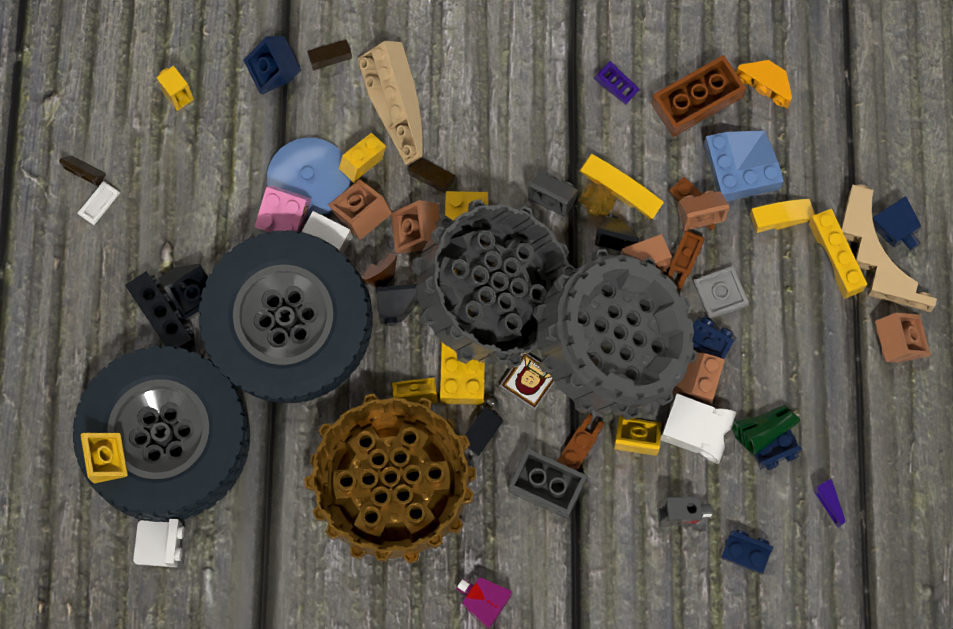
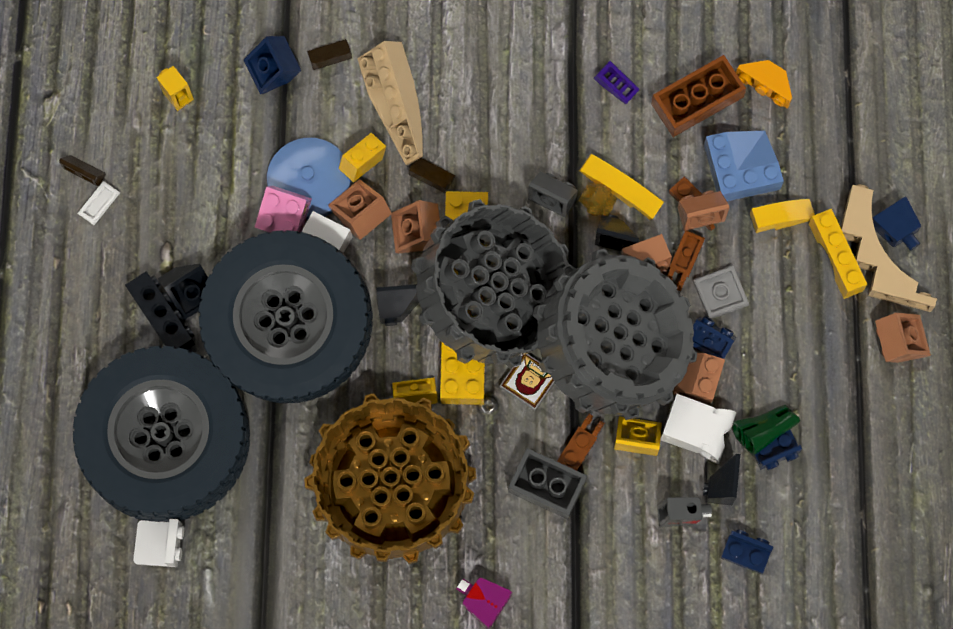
yellow slope [81,433,128,484] -> none
reddish brown slope [361,252,397,287] -> none
black slope [465,407,503,456] -> none
dark purple slope [814,479,846,528] -> none
none -> black slope [703,454,741,506]

